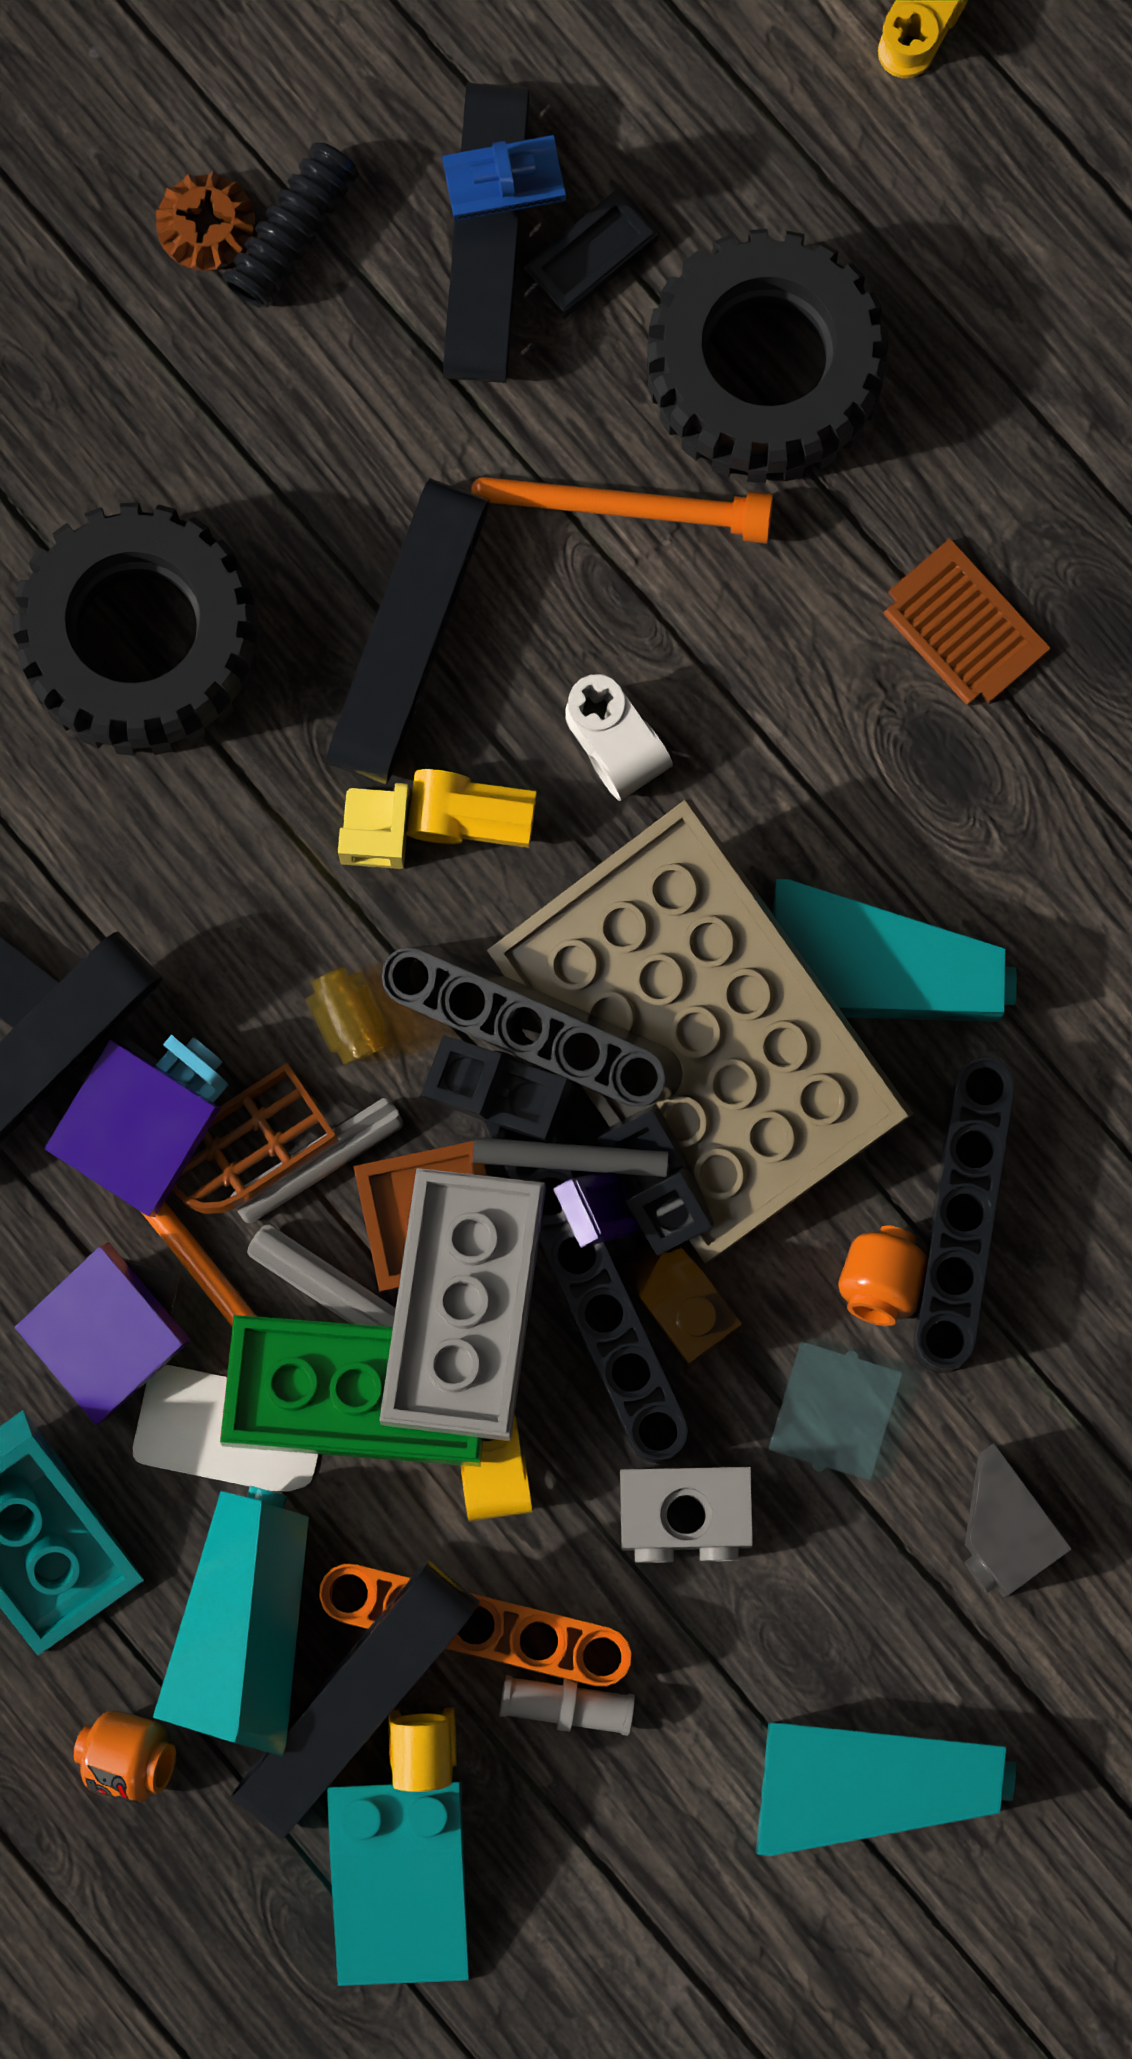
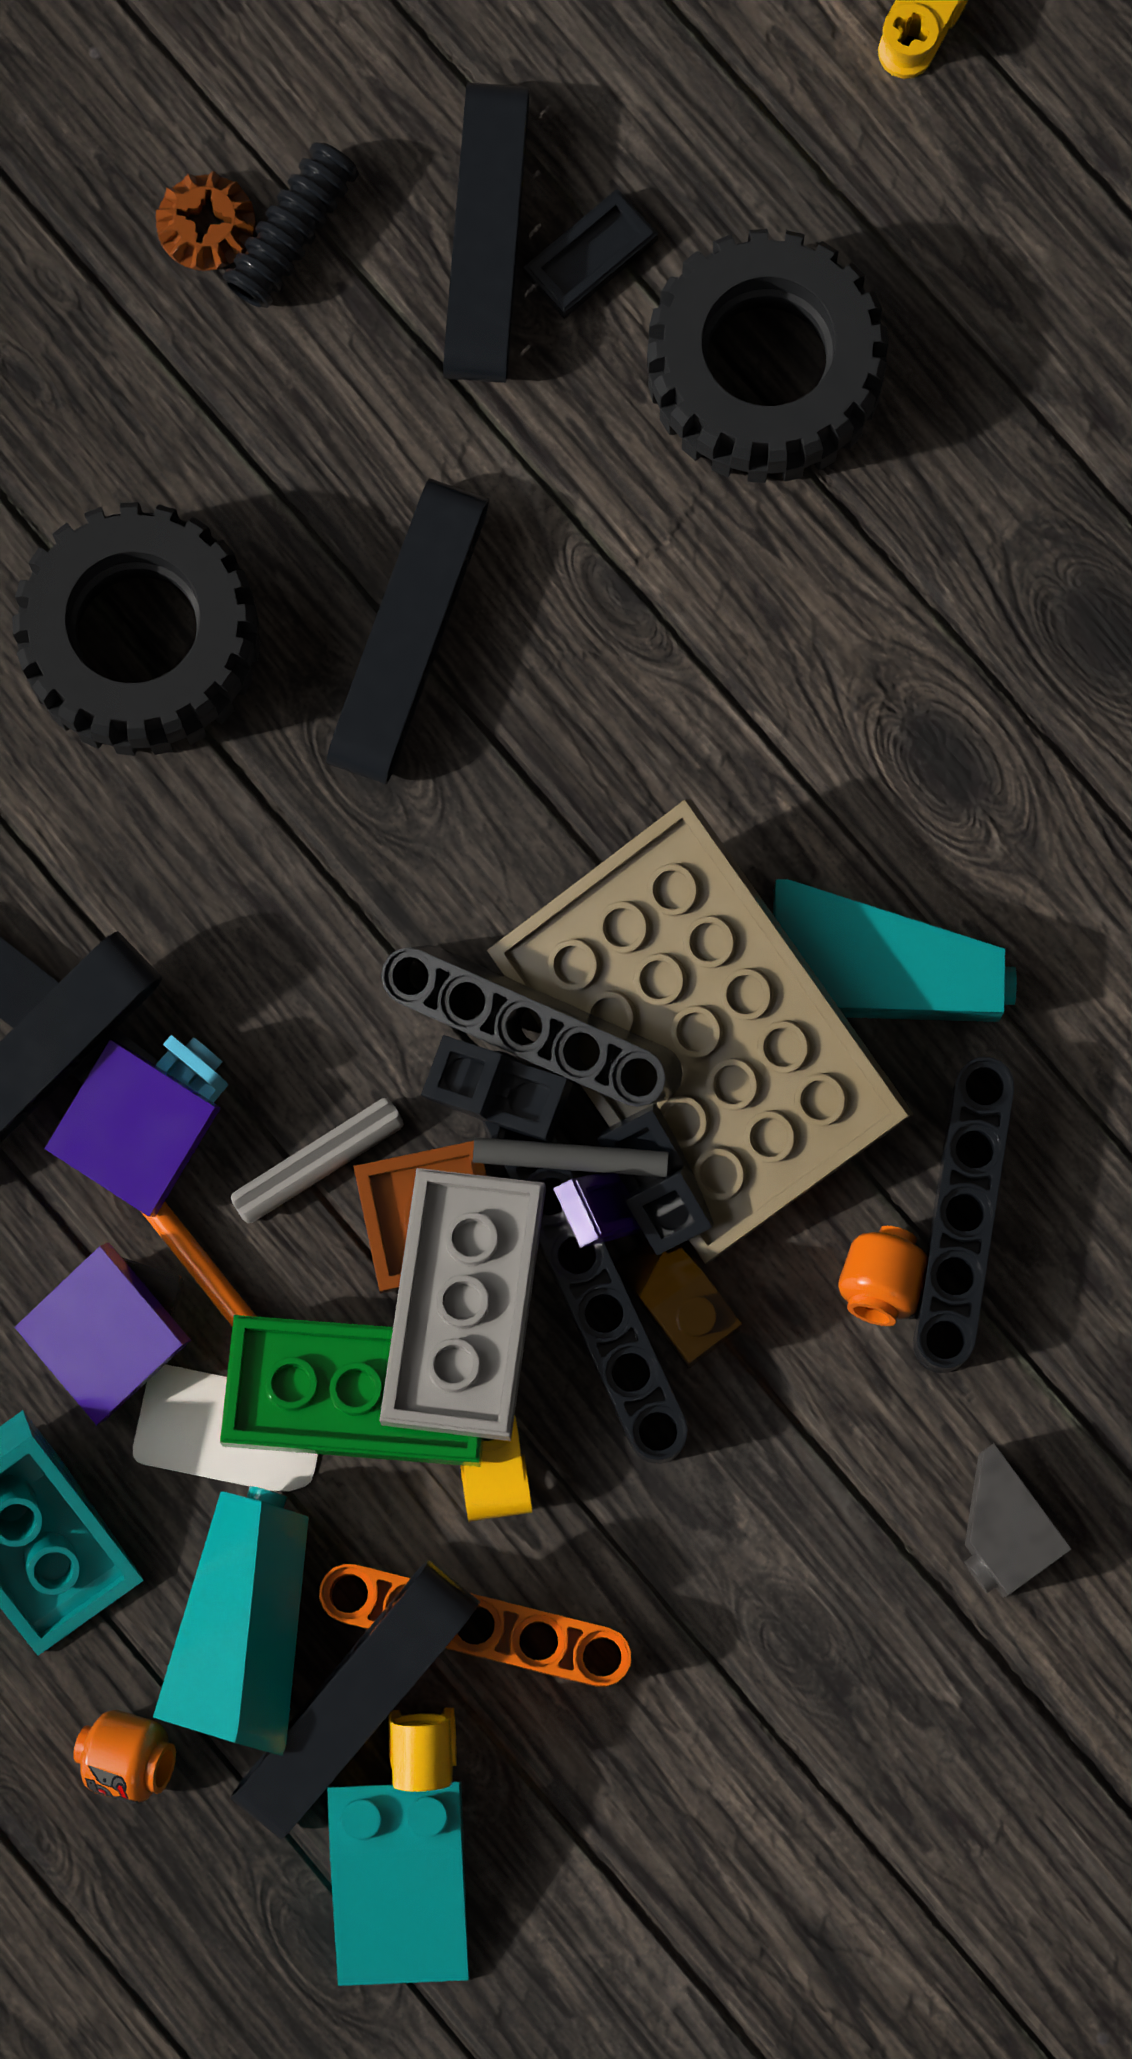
dark orange window [172,1063,339,1214] -> none
light grey axle [247,1225,396,1327] -> none
clear yellow brick [305,966,390,1066] -> none
light yellow panel [338,783,410,869] -> none
yellow piece [406,769,536,848] -> none
blue hips [442,135,566,221] -> none
orange piece [471,477,773,544] -> none
light grey pin [499,1675,635,1736] -> none
white piece [566,675,673,801] -> none
light grey brick [620,1467,752,1563] -> none
teal slope [756,1722,1016,1856] -> none
clear light blue piece [768,1342,902,1481] -> none
dark orange window [883,538,1051,706] -> none

